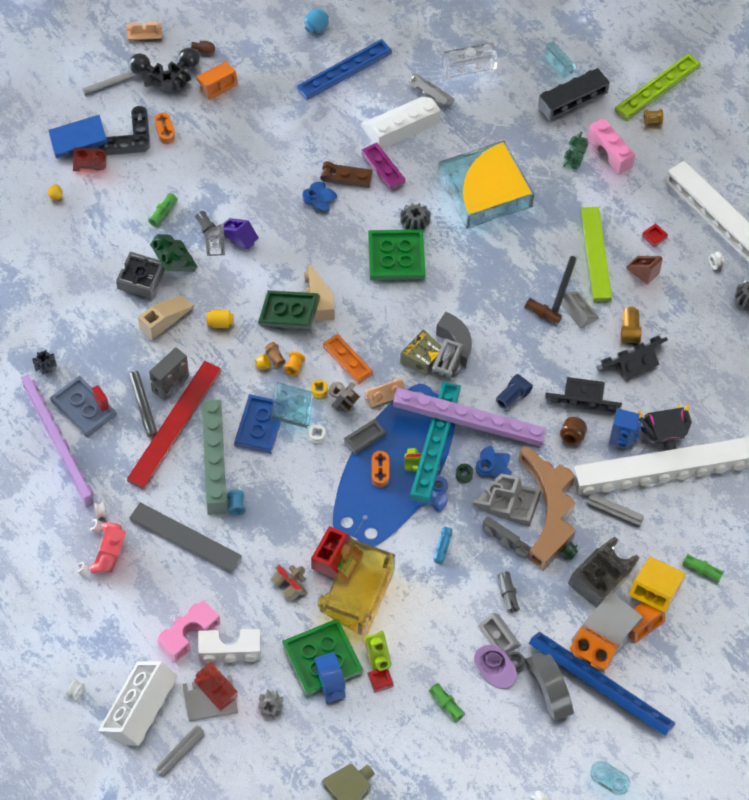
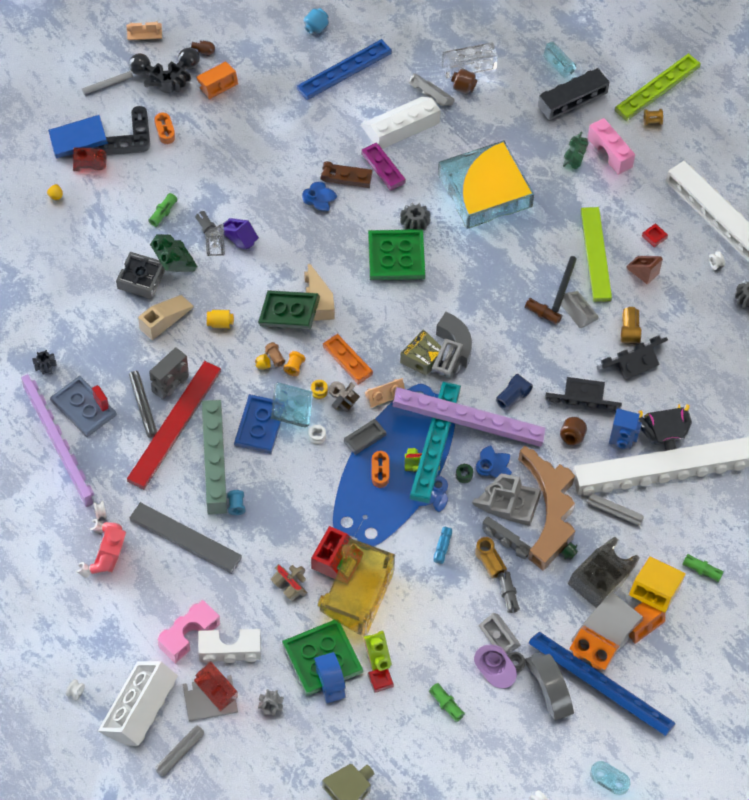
none -> reddish brown head [451,69,478,94]
none -> pearl gold piece [475,537,507,578]

